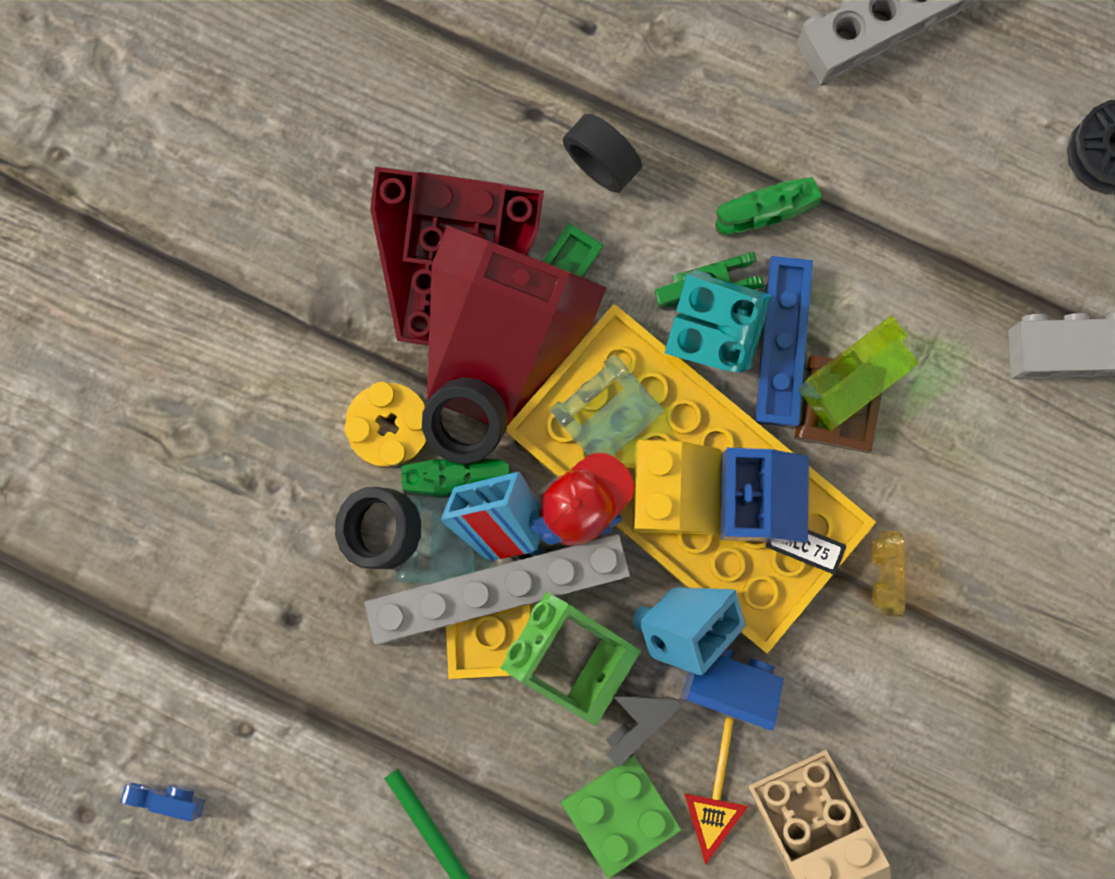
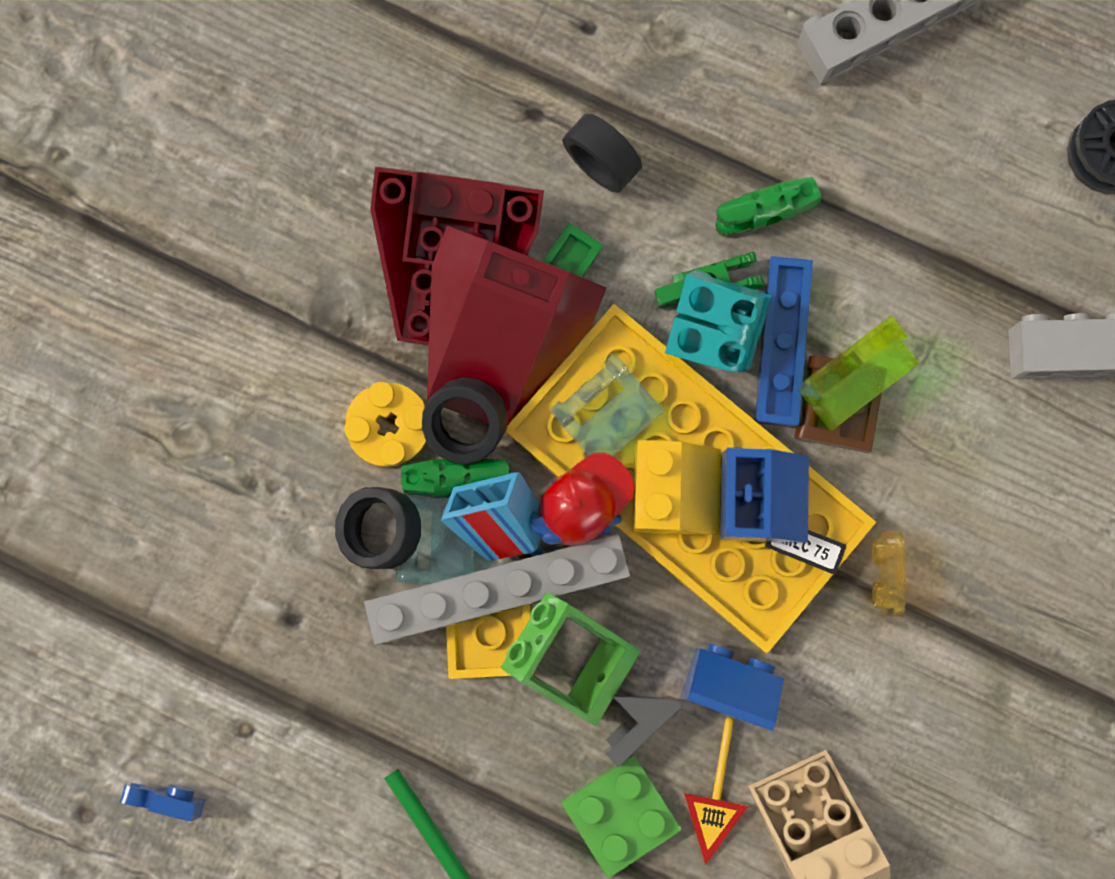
dark azure torso [633,587,746,676] -> none

